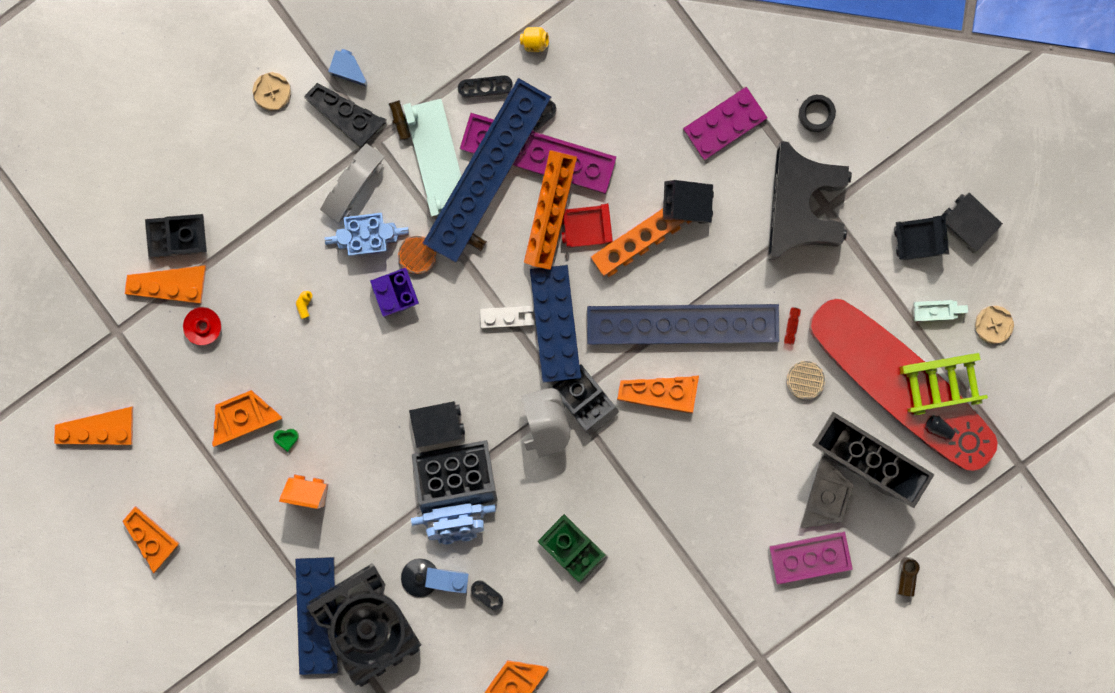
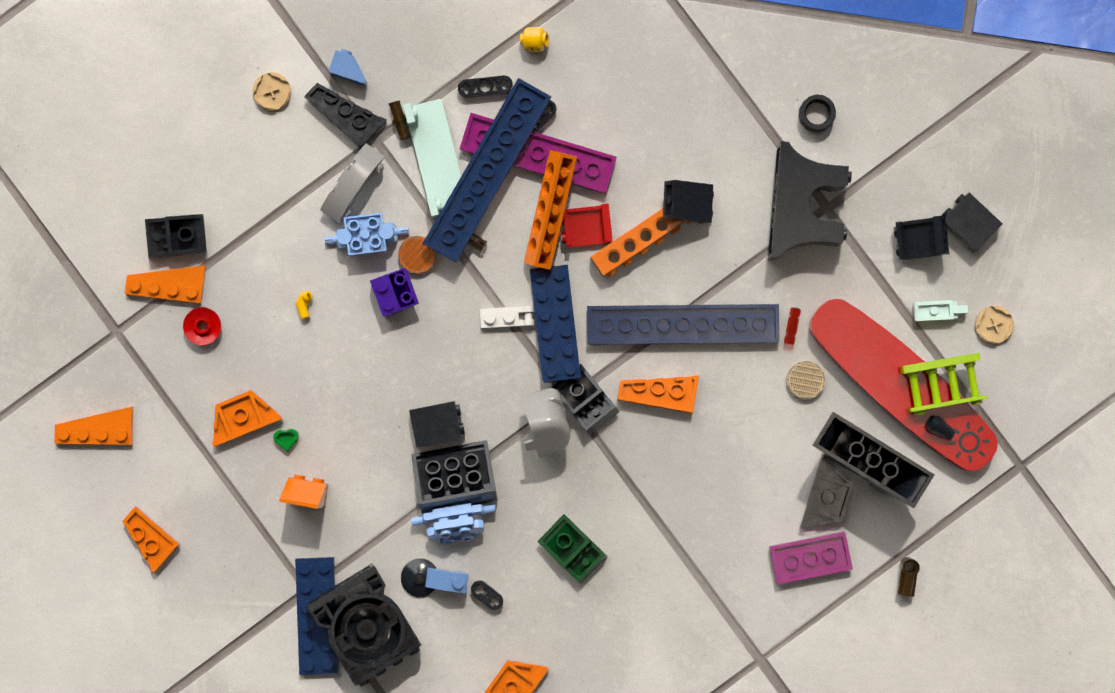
magenta plate [683,86,768,160] -> none

